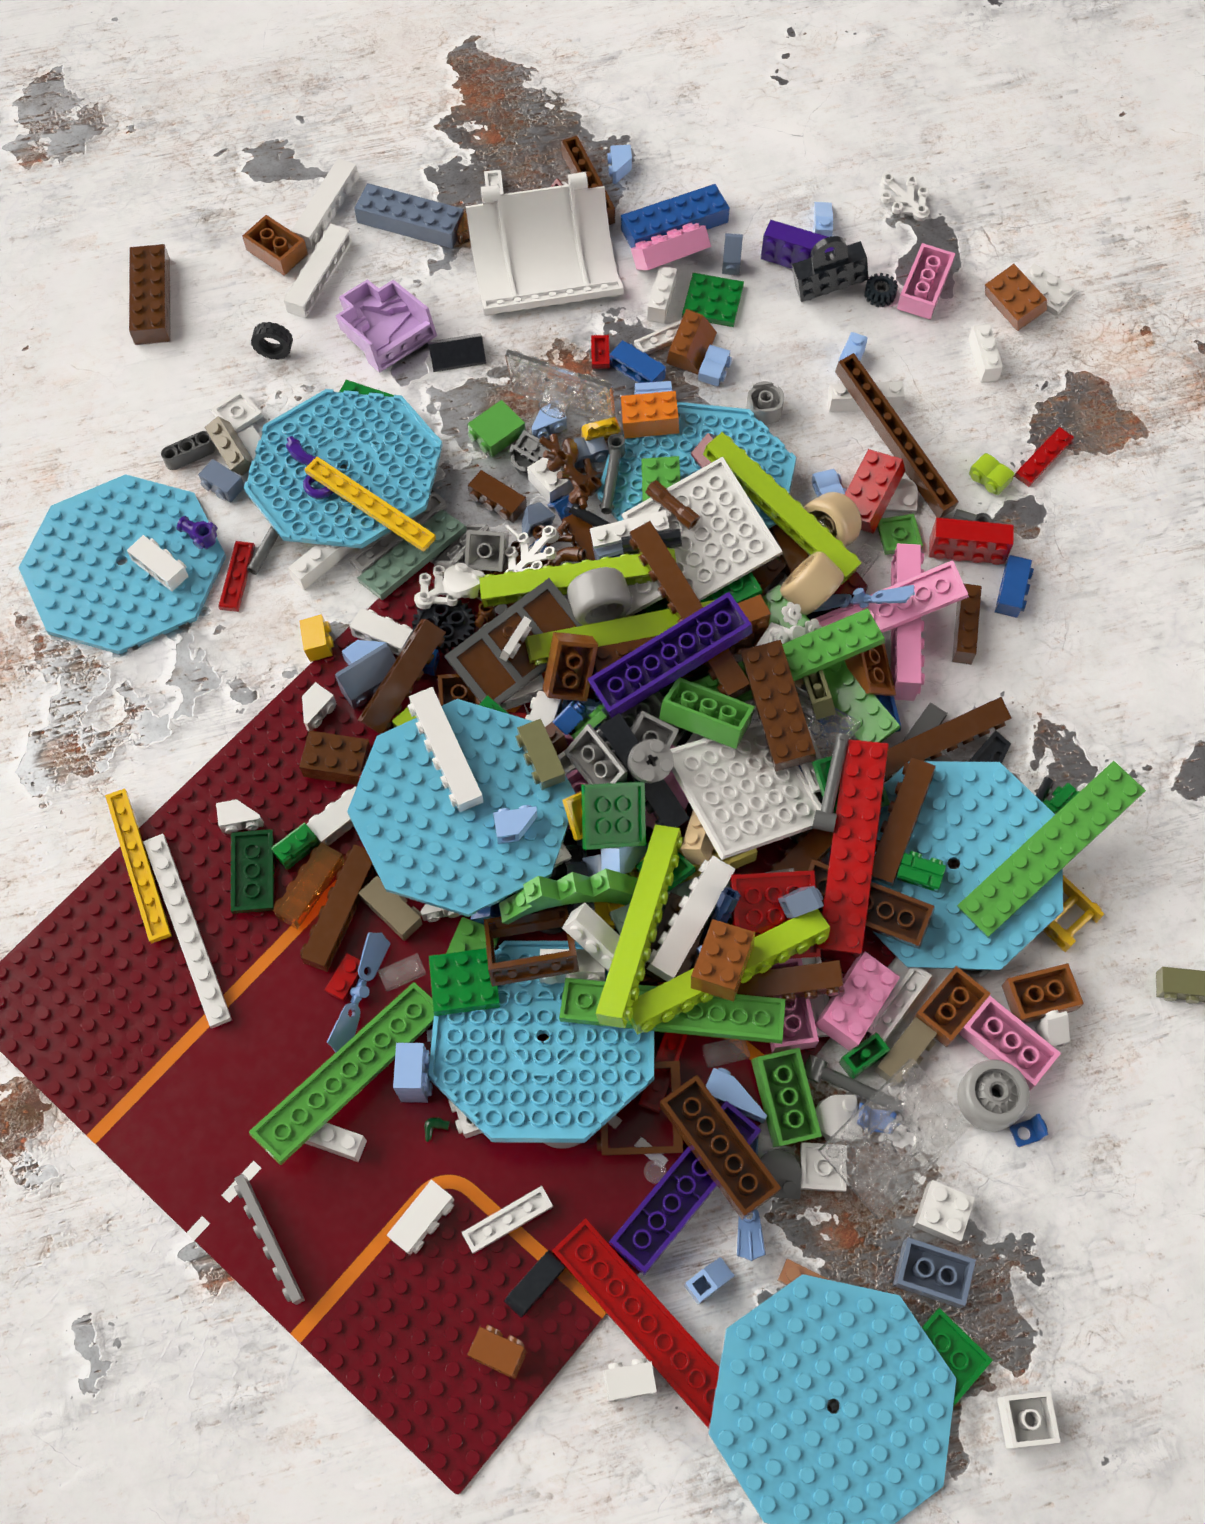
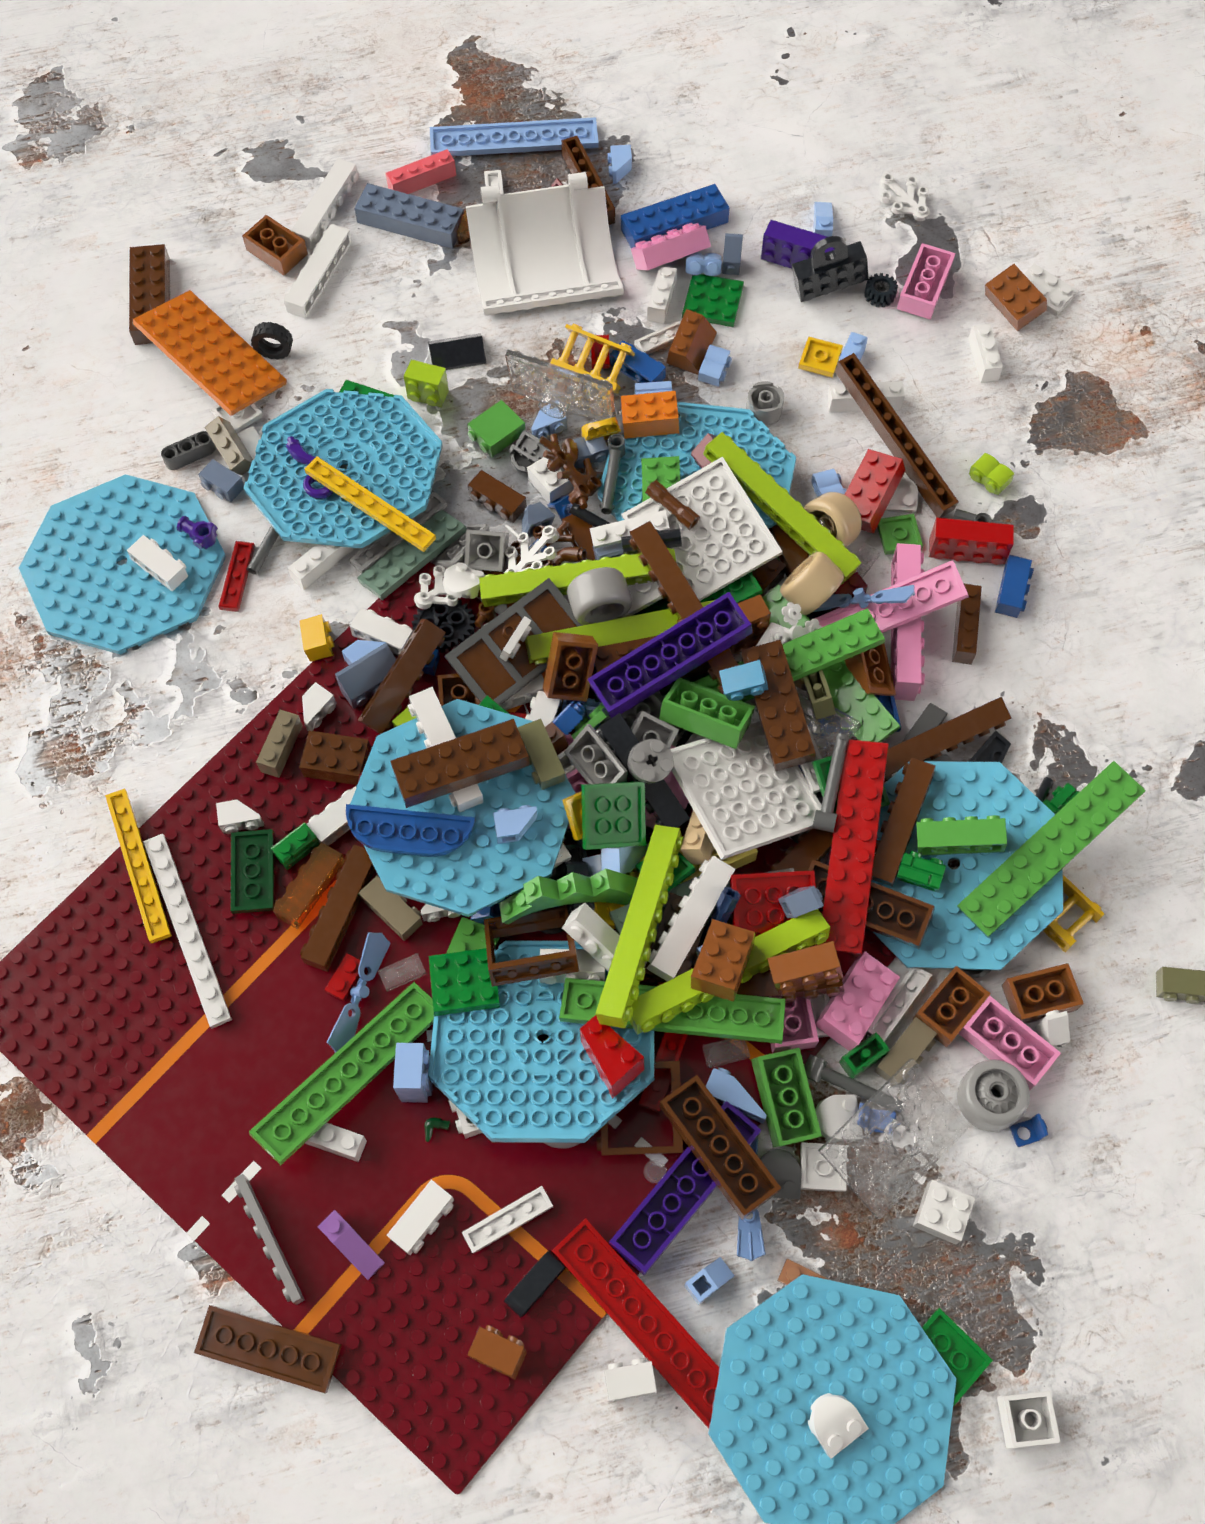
lavender panel [336,279,437,373] -> none
sand blue brick [893,1237,976,1309] -> none
red plate [1014,427,1074,487] -> none
none -> orange plate [133,290,287,416]
none -> reddish brown plate [194,1305,342,1393]
none -> dark tan brick [256,710,303,778]
none -> medium lavender slope [318,1210,384,1280]
none -> blue plate [346,804,476,857]
none -> coral brick [386,149,456,194]
none -> reddish brown brick [390,719,529,808]
none -> lime brick [403,359,449,408]
none -> light blue plate [430,117,599,156]
none -> yellow fence [550,323,635,394]
none -> red wedge [580,1015,644,1099]
none -> light blue brick [685,252,722,276]
none -> dark azure brick [719,660,769,701]
none -> dark orange brick [767,941,843,996]
none -> yellow plate [798,336,843,378]
none -> white slope [808,1393,869,1459]
none -> bright green brick [917,815,1007,856]

